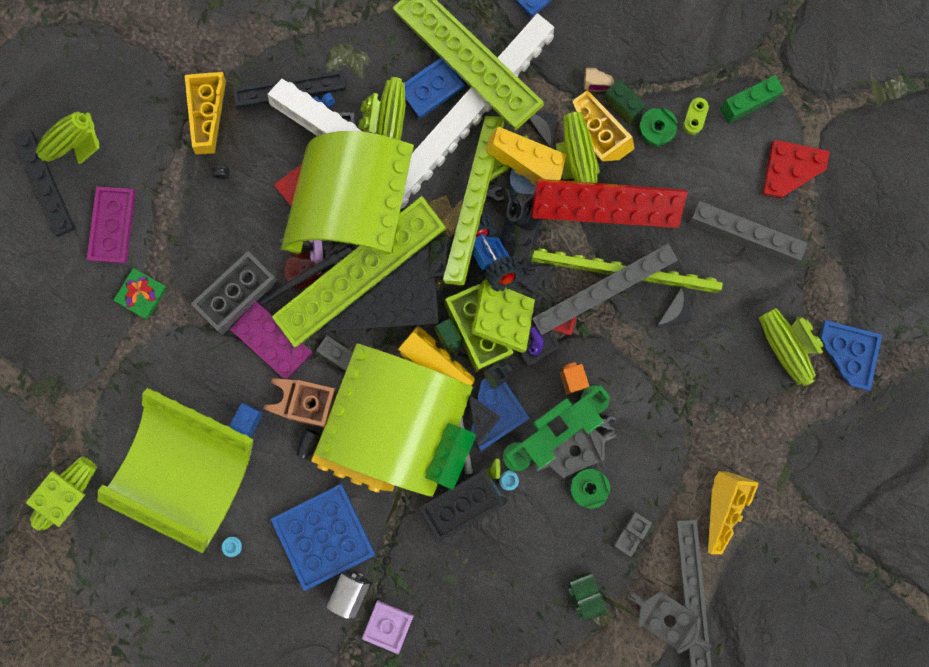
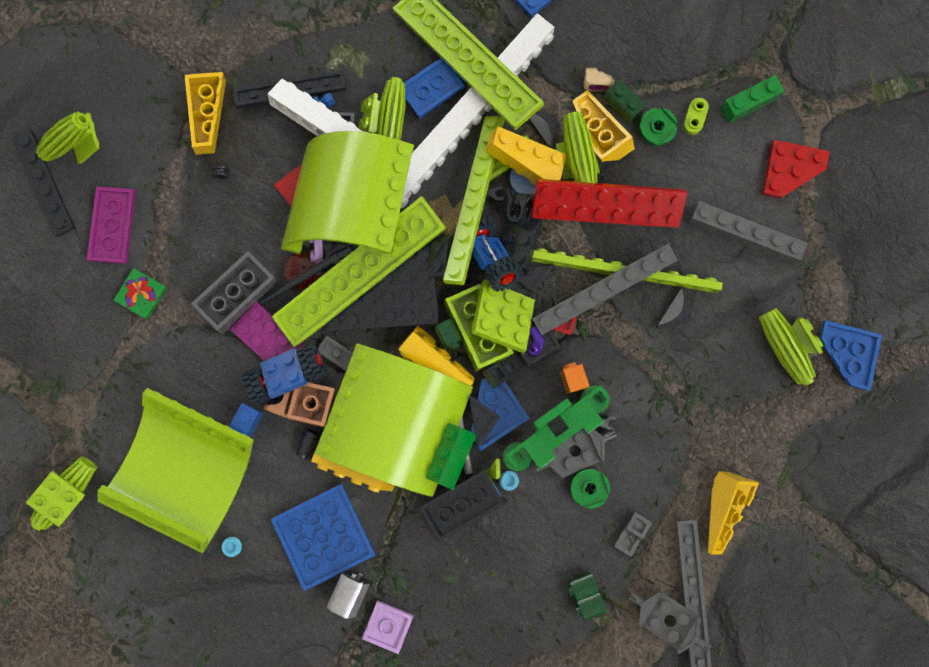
none -> plate [242,343,327,405]

